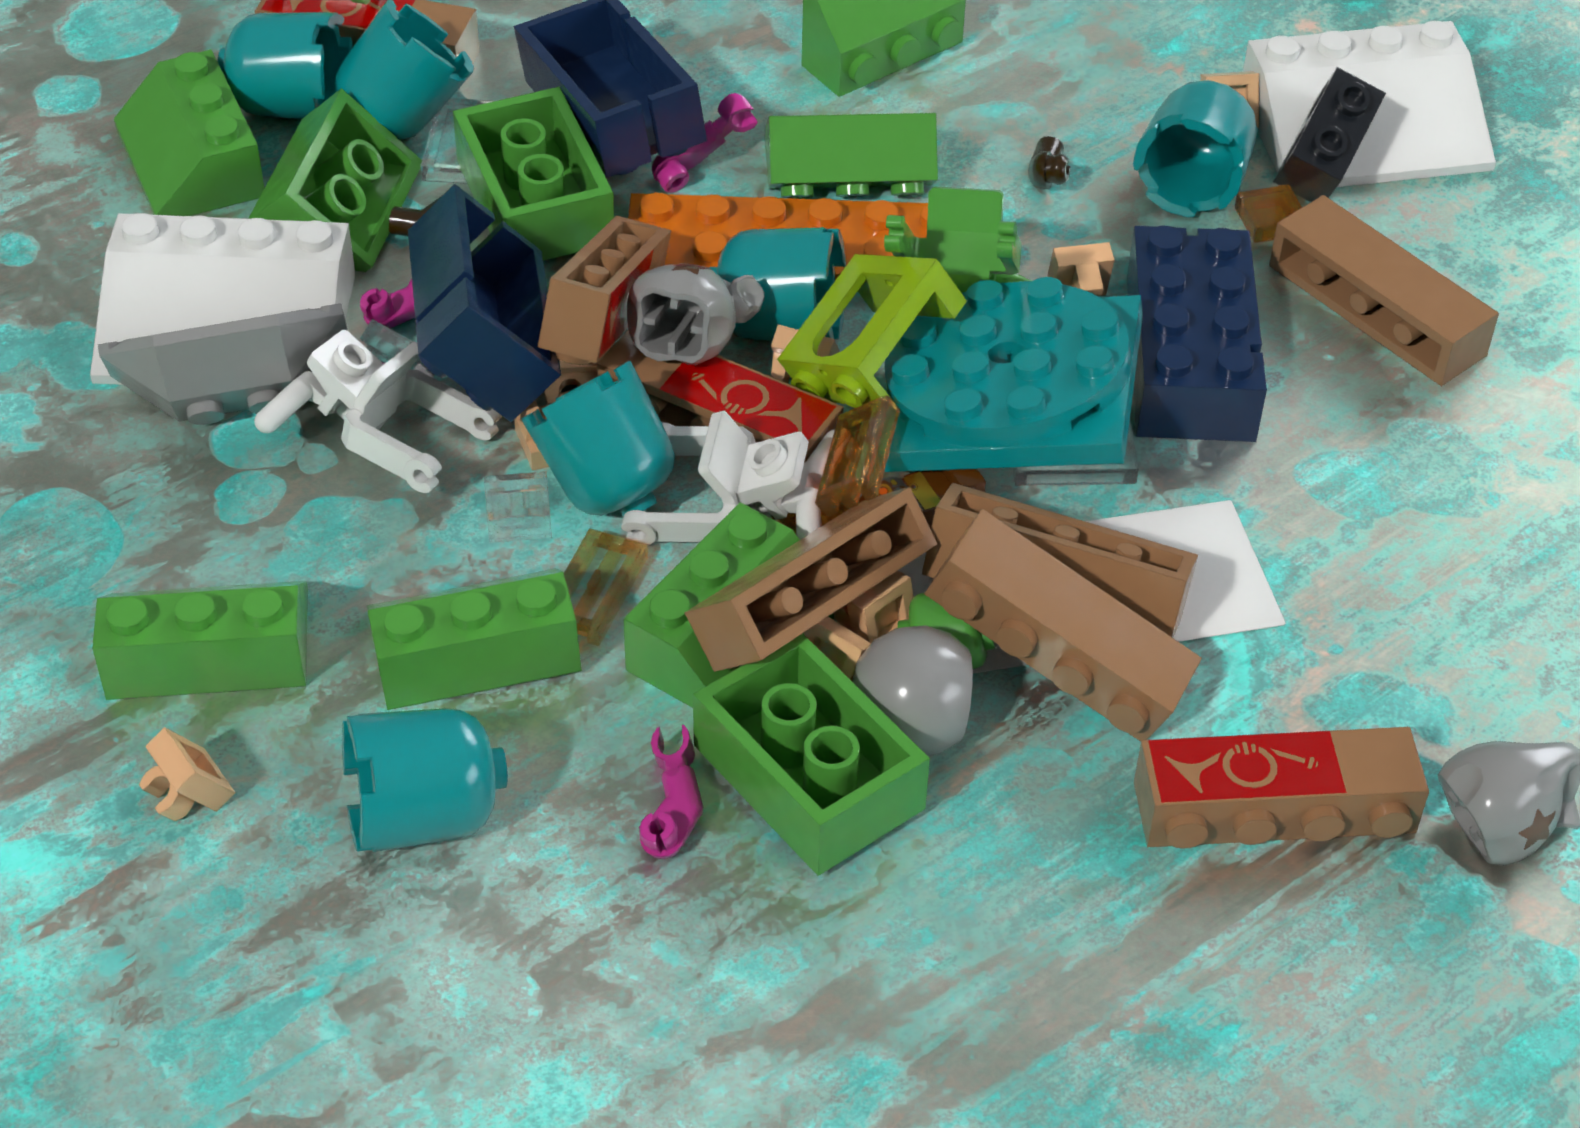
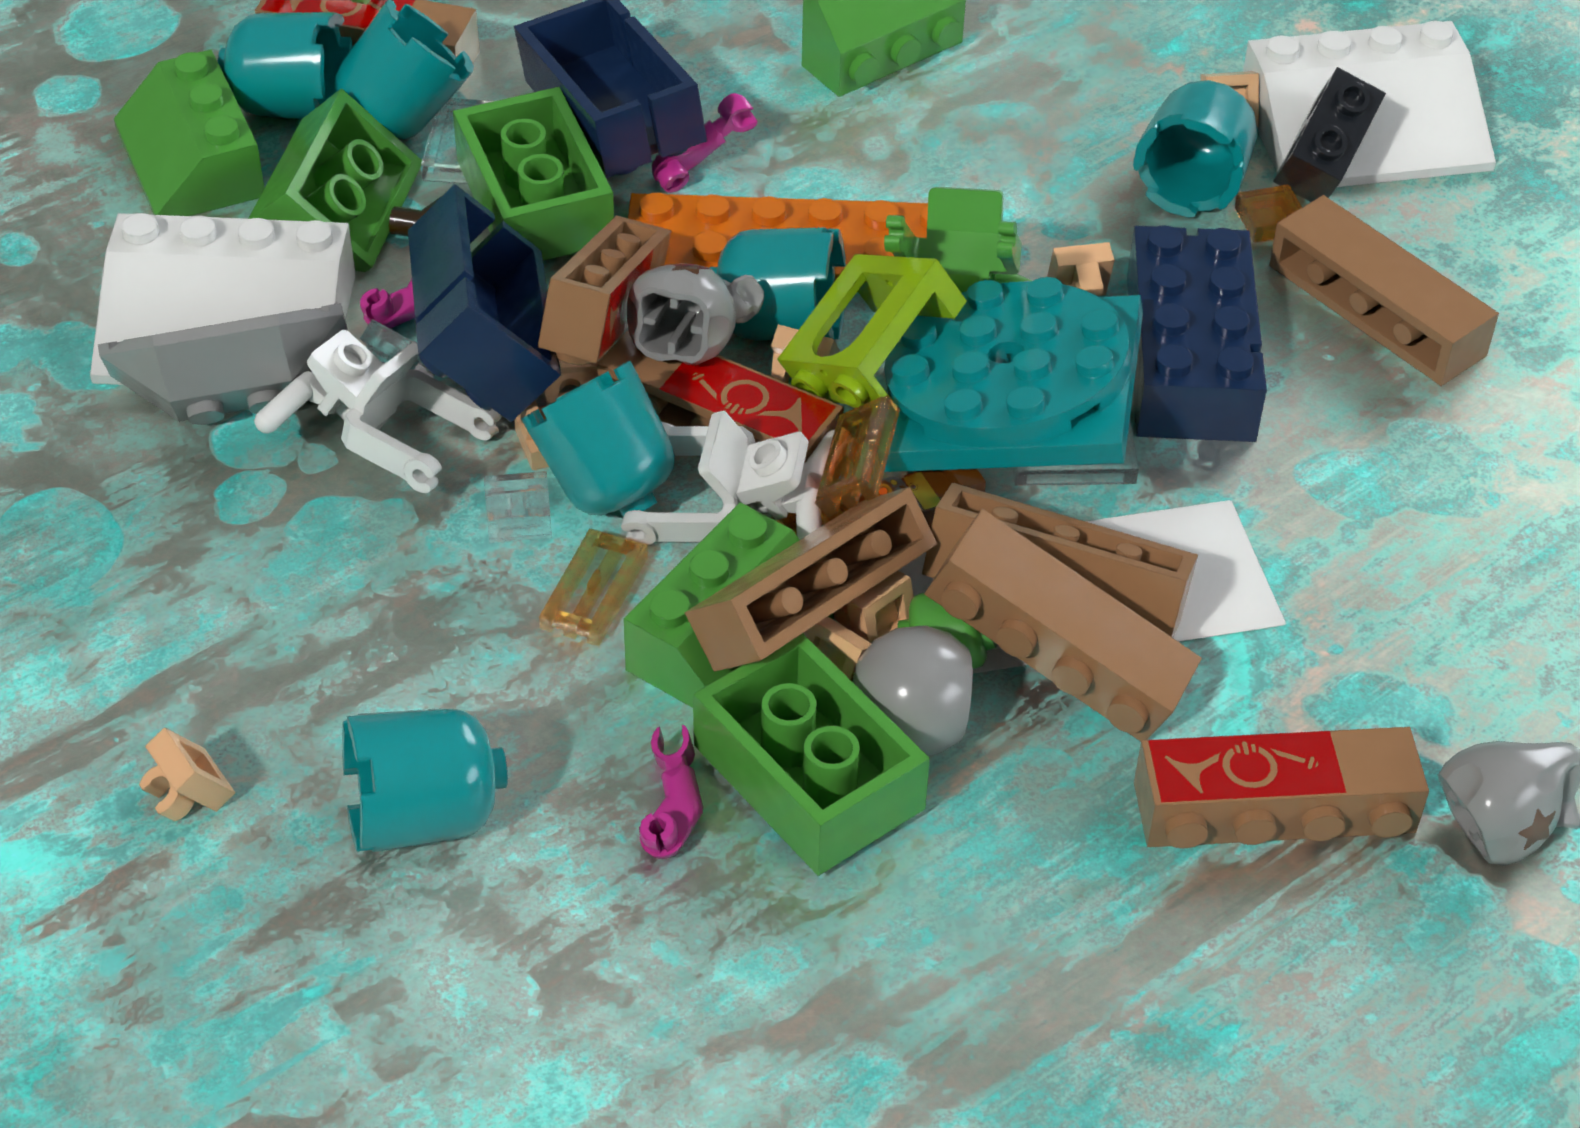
bright green slope [92,581,308,700] -> none
bright green slope [367,568,582,710] -> none
bright green slope [764,113,938,198] -> none
dark brown arm [1028,136,1070,189] -> none

